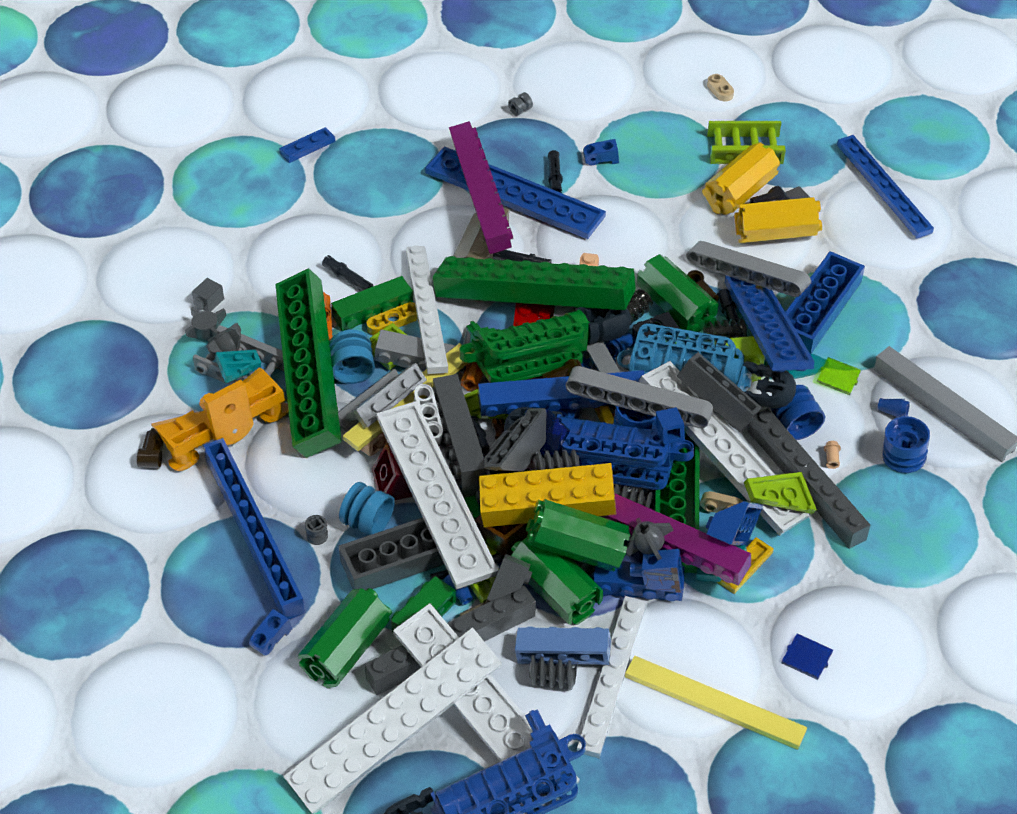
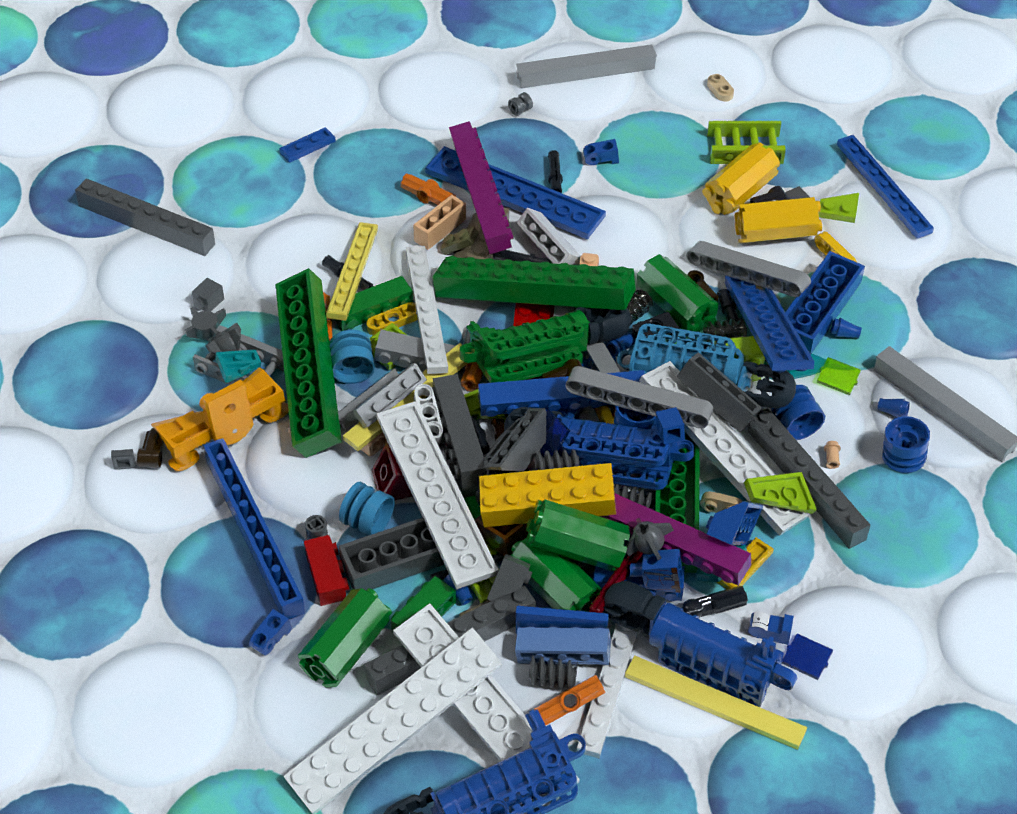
none -> dark grey brick [75,178,215,256]
none -> dark grey tile [111,449,136,470]
none -> red brick [304,535,349,606]
none -> light yellow tile [326,222,378,321]
none -> orange piece [400,173,456,205]
none -> light nougat brick [413,195,466,250]
none -> olive plate [440,227,479,255]
none -> light grey tile [516,44,657,88]
none -> white brick [516,208,581,265]
none -> blue tile [516,606,609,634]
none -> orange piece [534,675,606,725]
none -> dark red axle [589,551,643,613]
none -> blue piece [604,581,798,707]
none -> black piece [681,586,748,618]
none -> blue leg [748,611,794,645]
none -> yellow beam [814,231,857,262]
none -> lime wing [818,193,859,223]
none -> blue cone [830,318,862,339]

